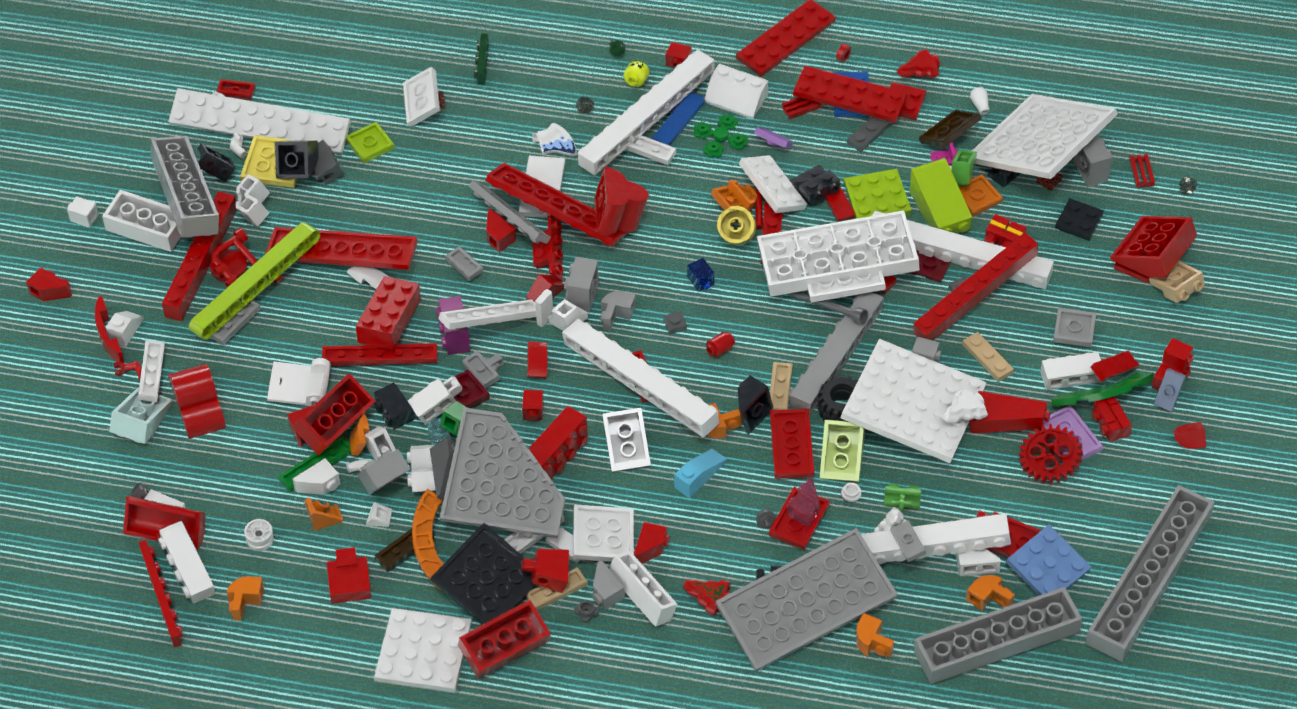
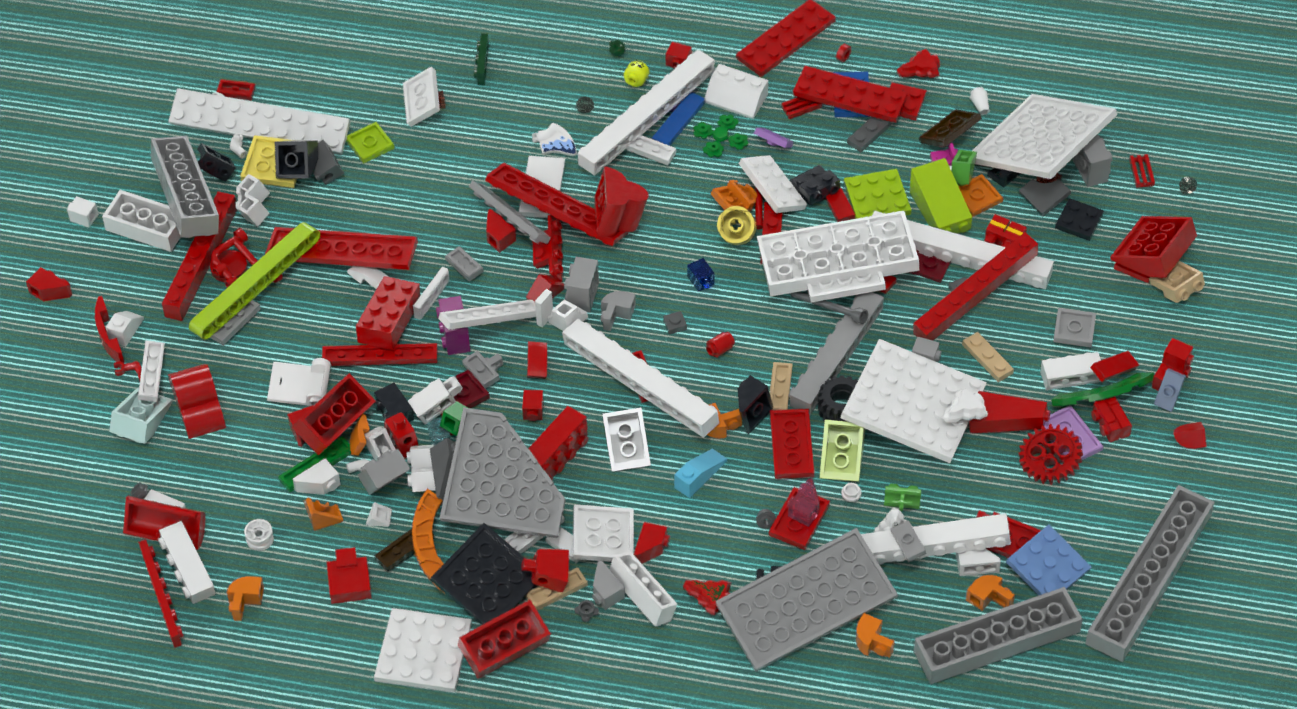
none -> red torso [384,412,418,459]
none -> white tile [413,267,450,320]
none -> dark grey tile [1019,179,1071,216]

